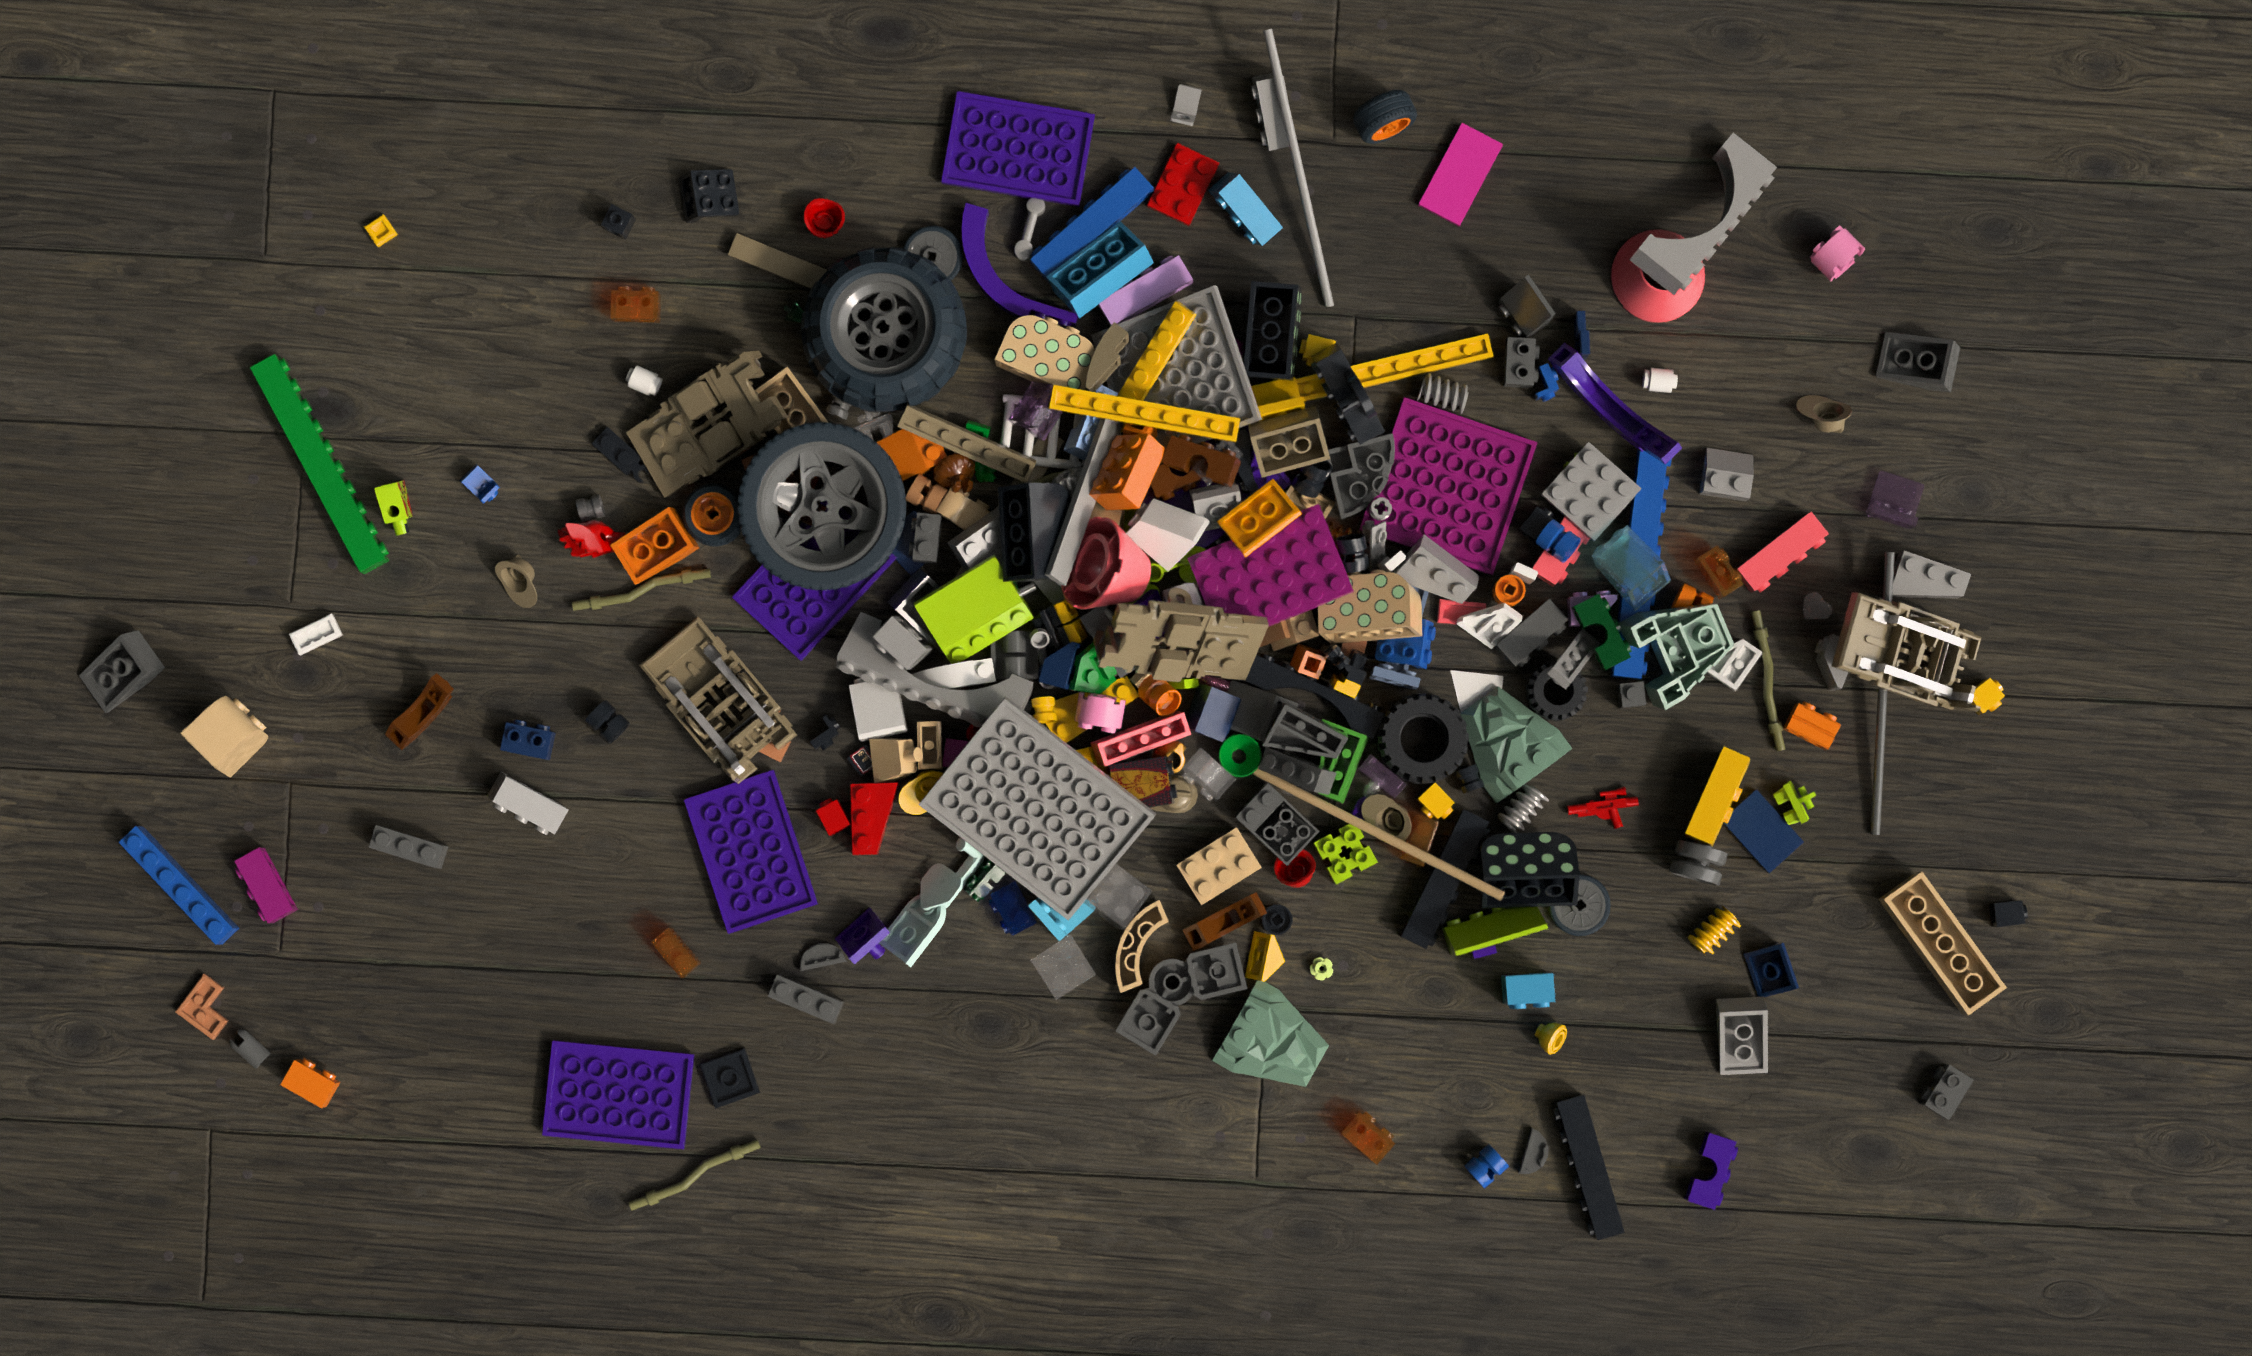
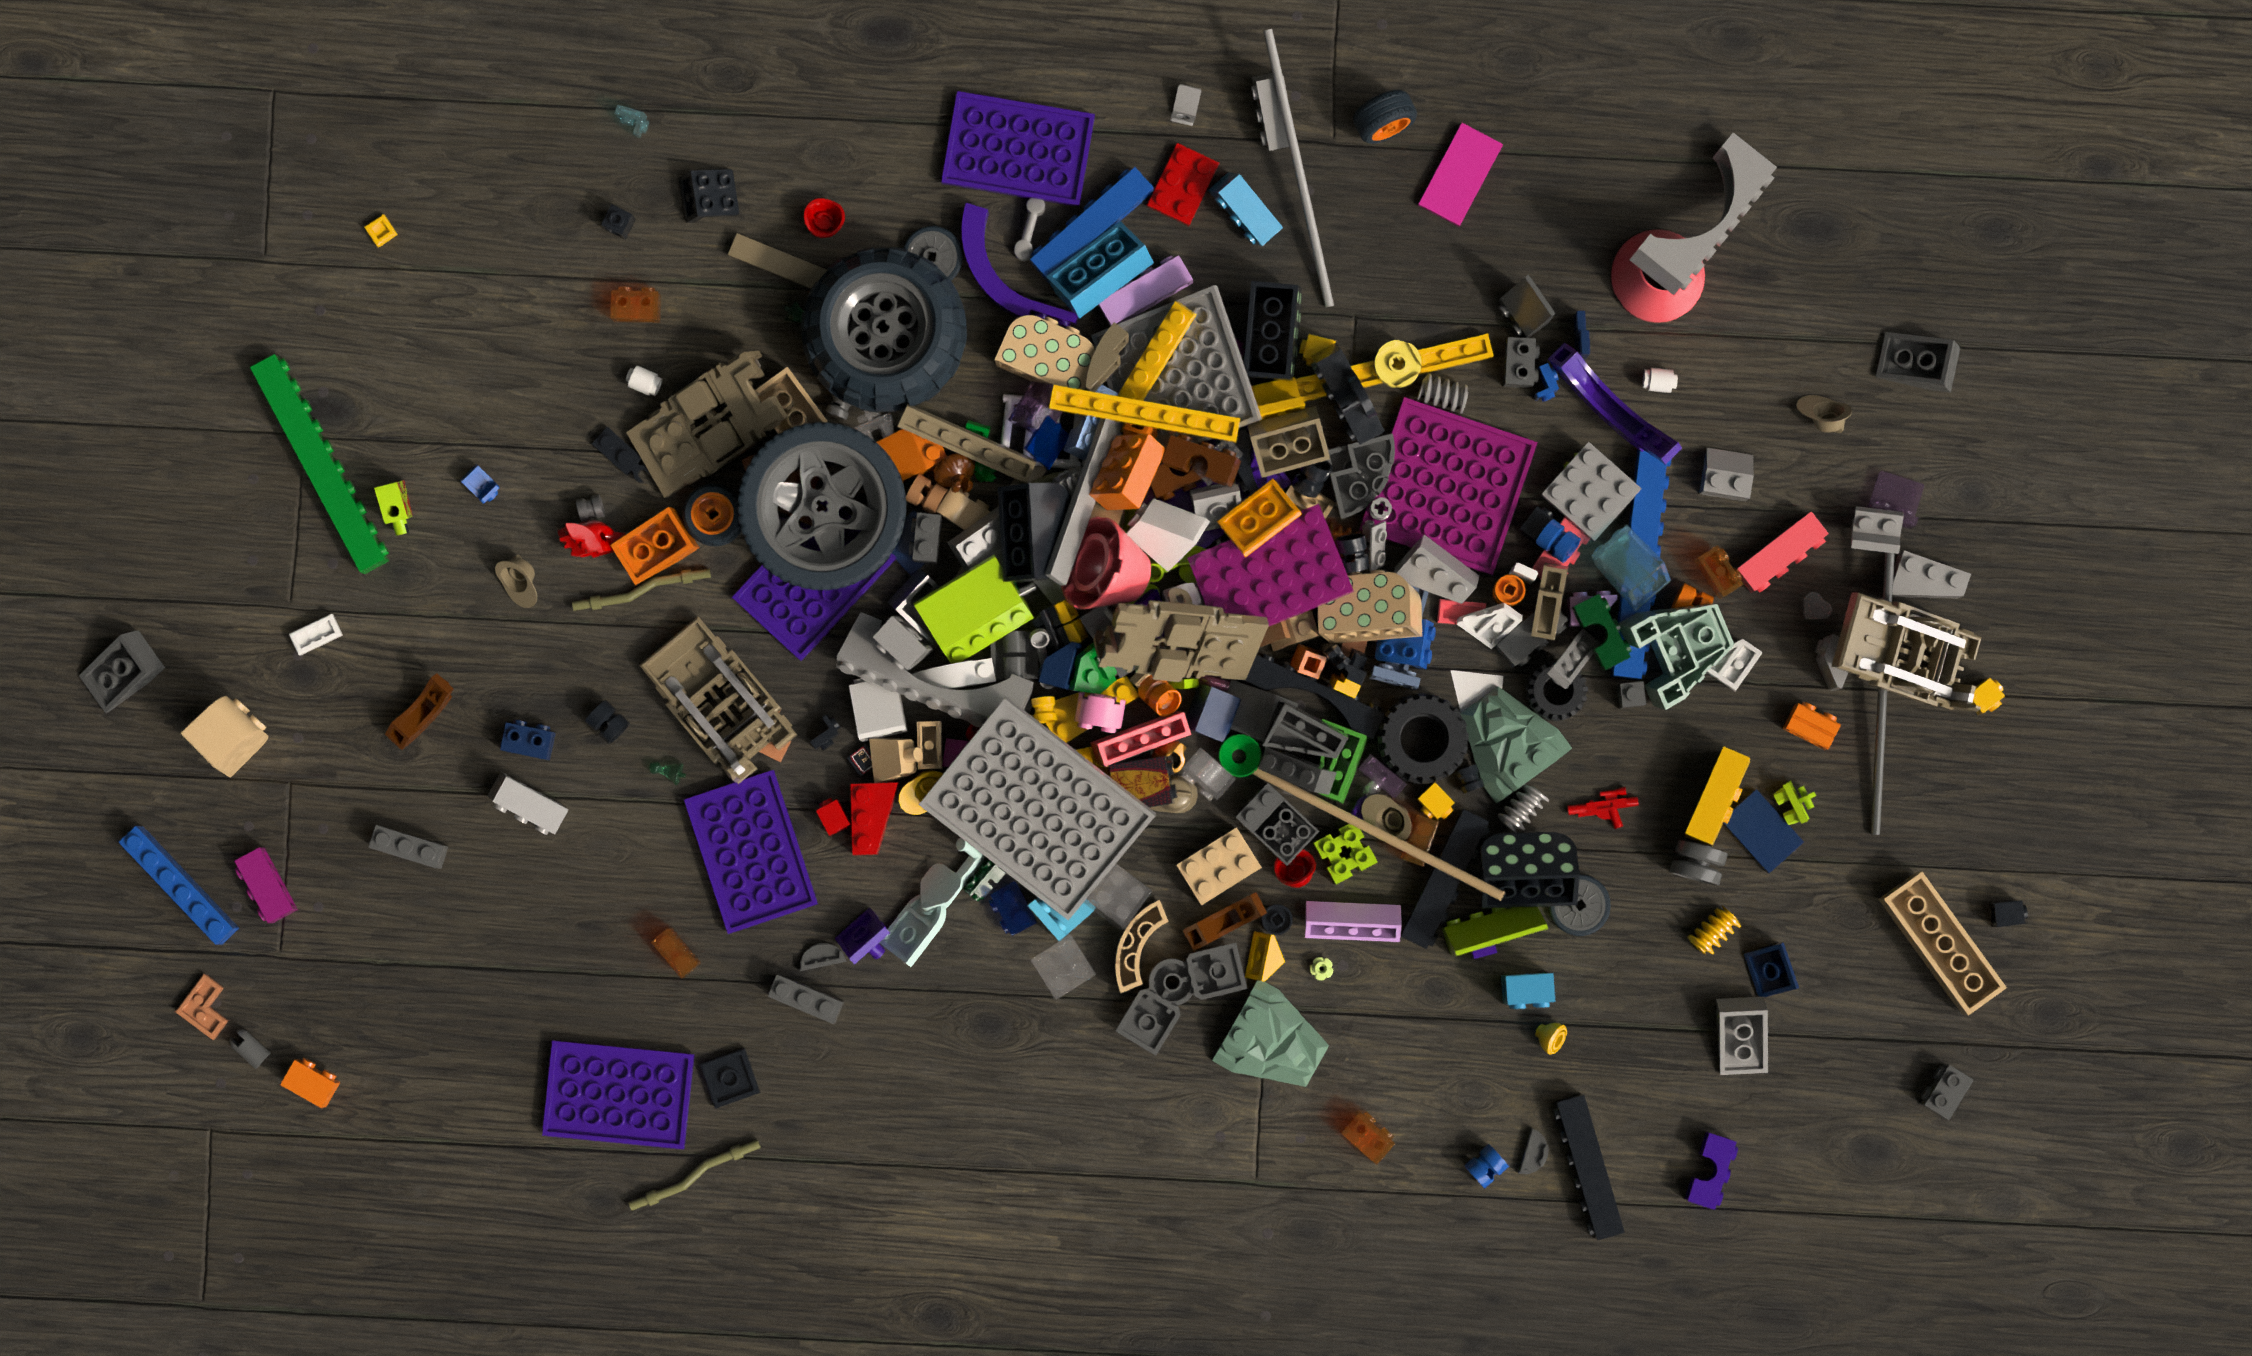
white plate [1377,551,1406,572] -> none
olive bar [1751,610,1786,751] -> none
bright pink brick [1810,226,1865,281] -> none
none -> clear light blue bracket [615,105,649,139]
none -> clear green piece [649,761,686,786]
none -> clear blue piece [1024,414,1069,470]
none -> lavender brick [1305,901,1402,942]
none -> light yellow plate [1374,340,1422,388]
none -> dark tan slope [1531,562,1568,640]
none -> light grey bracket [1851,506,1904,554]

